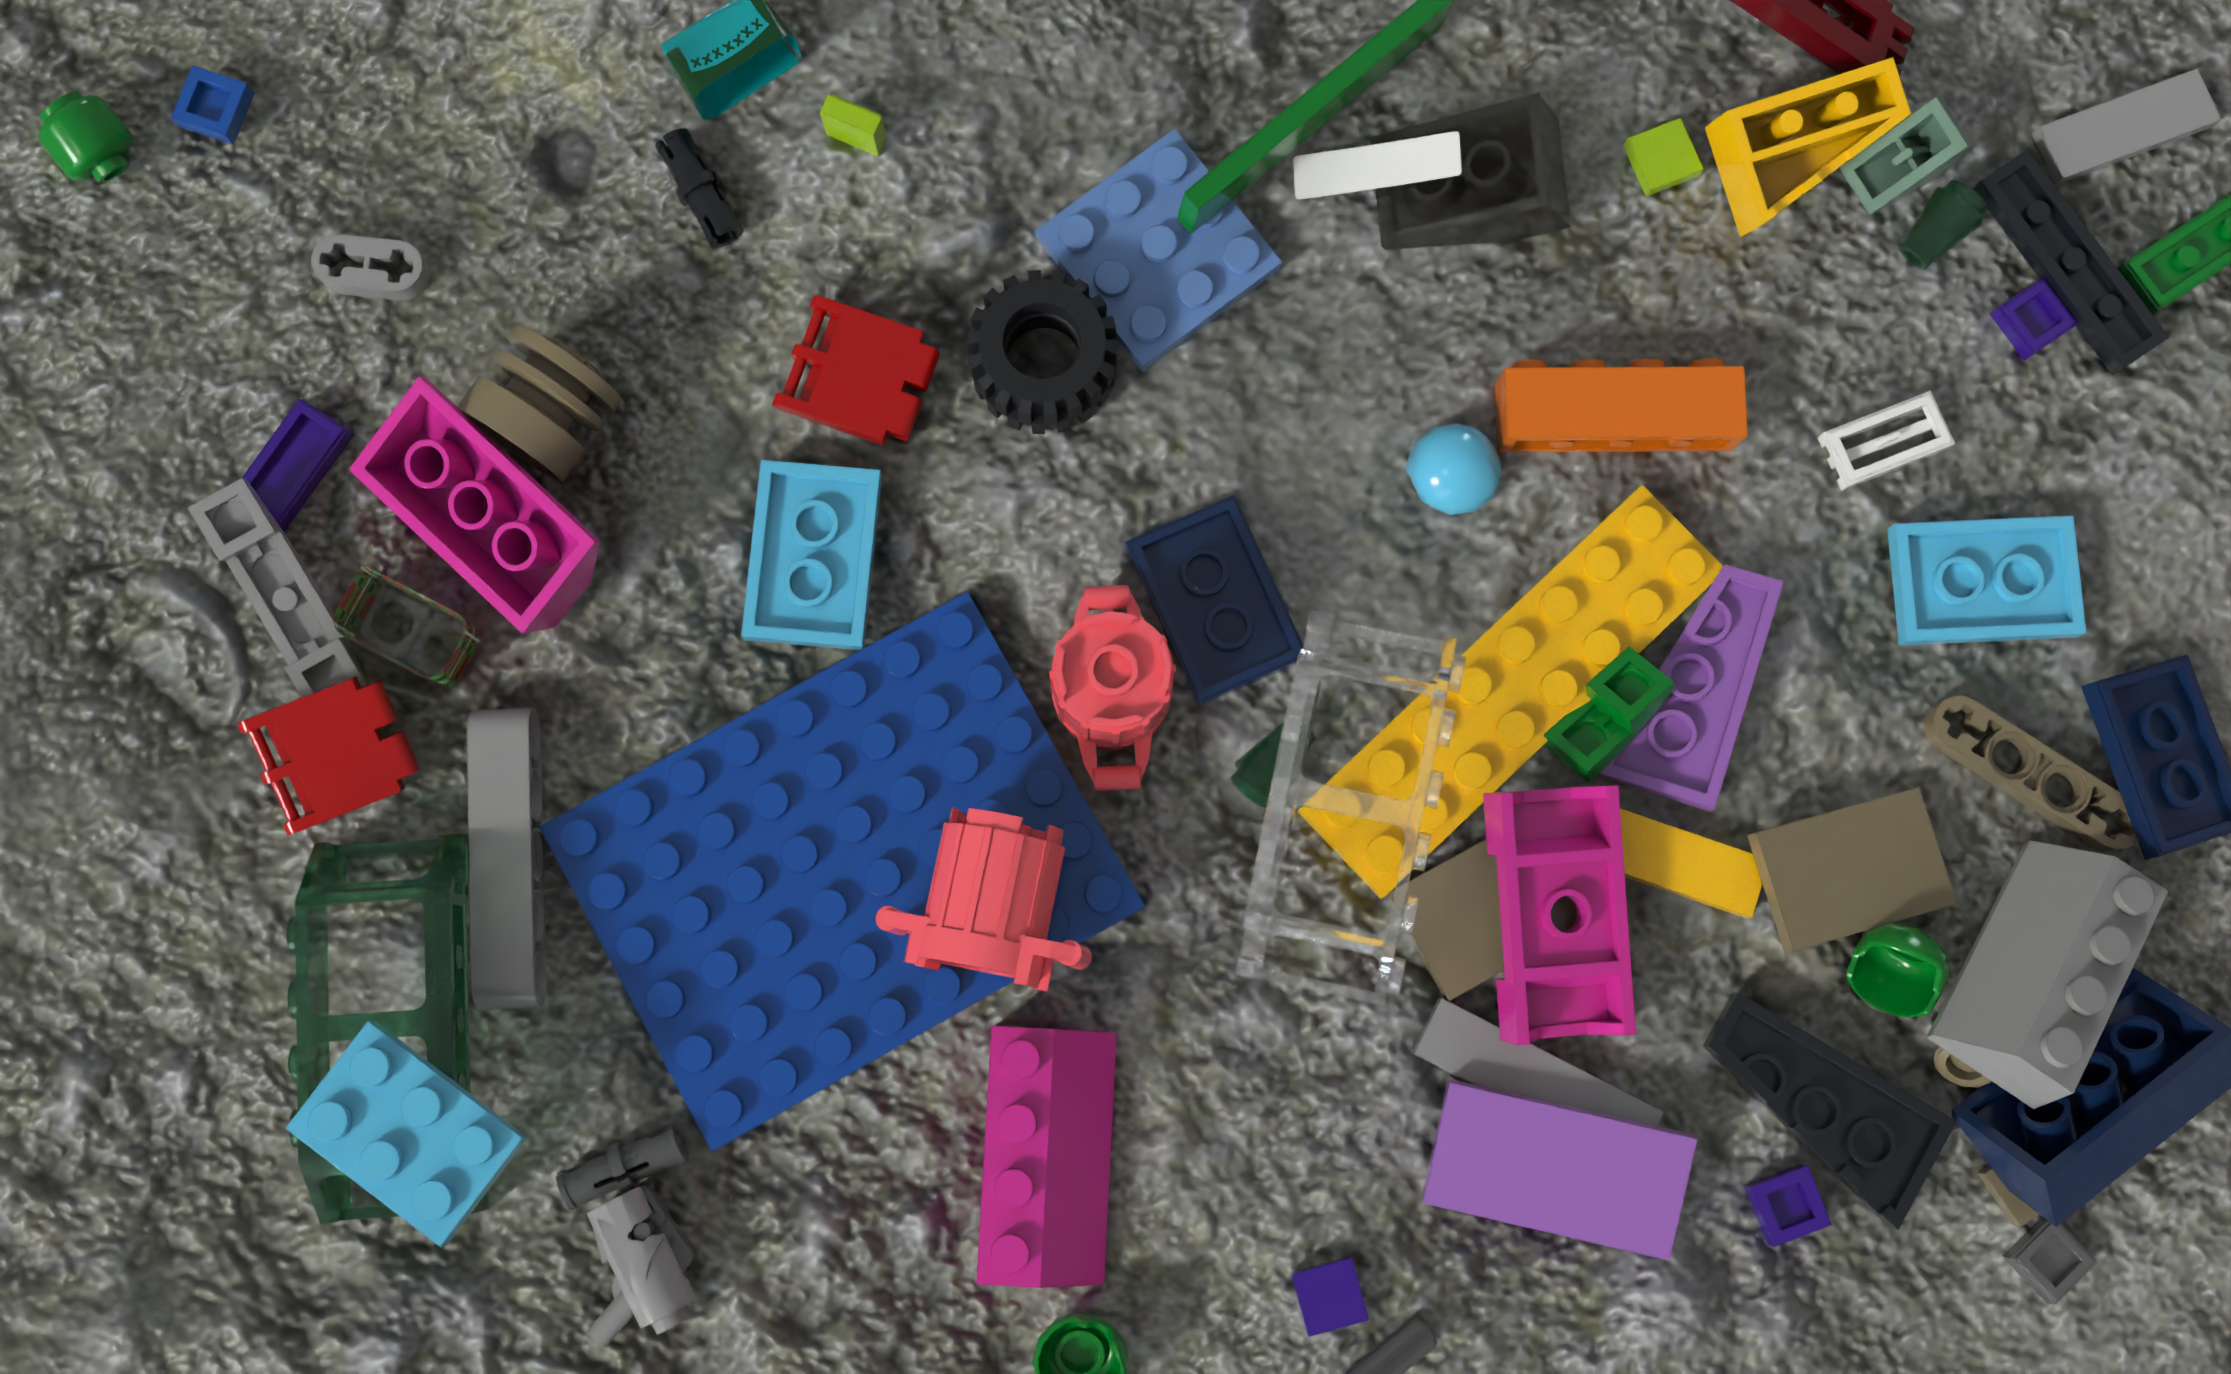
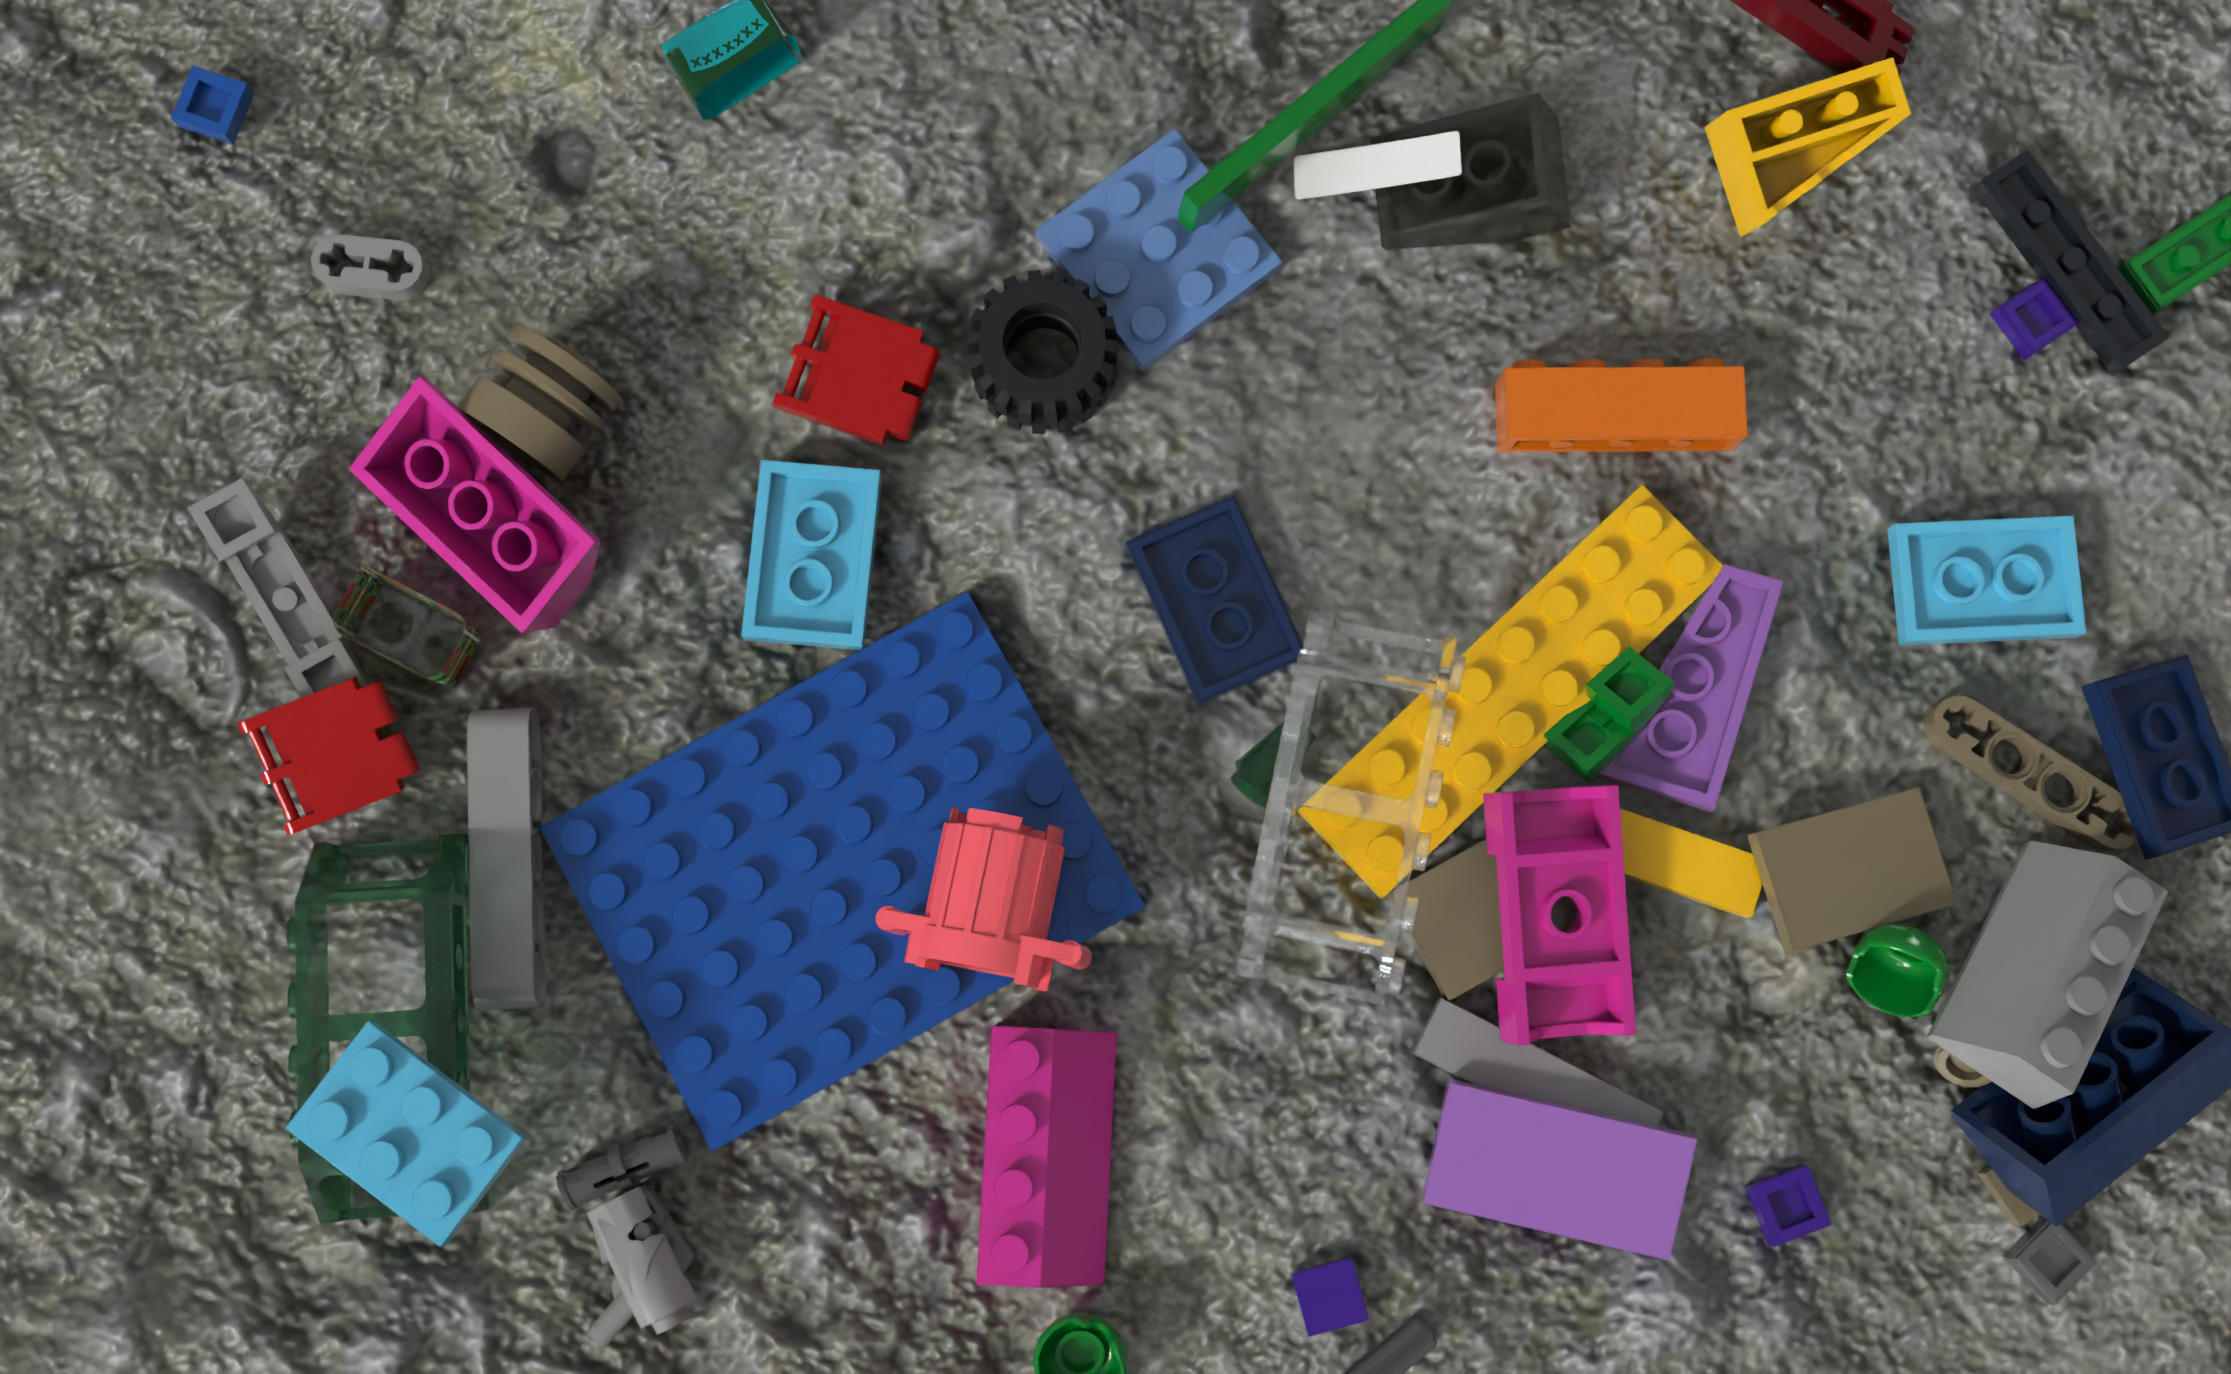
green head [38,91,133,184] -> none
dark purple tile [242,398,355,531] -> none
black pin [655,128,744,248] -> none
lime tile [820,94,887,157] -> none
coral container [1049,585,1176,791] -> none
medium azure hair [1406,423,1502,515] -> none
lime tile [1623,118,1704,197] -> none
black wing [1703,992,1957,1230] -> none
white tile [1817,390,1955,491] -> none
sand green slope [1839,96,1972,215] -> none
clear green cone [1899,180,1988,270] -> none
light grey tile [2032,68,2222,185] -> none

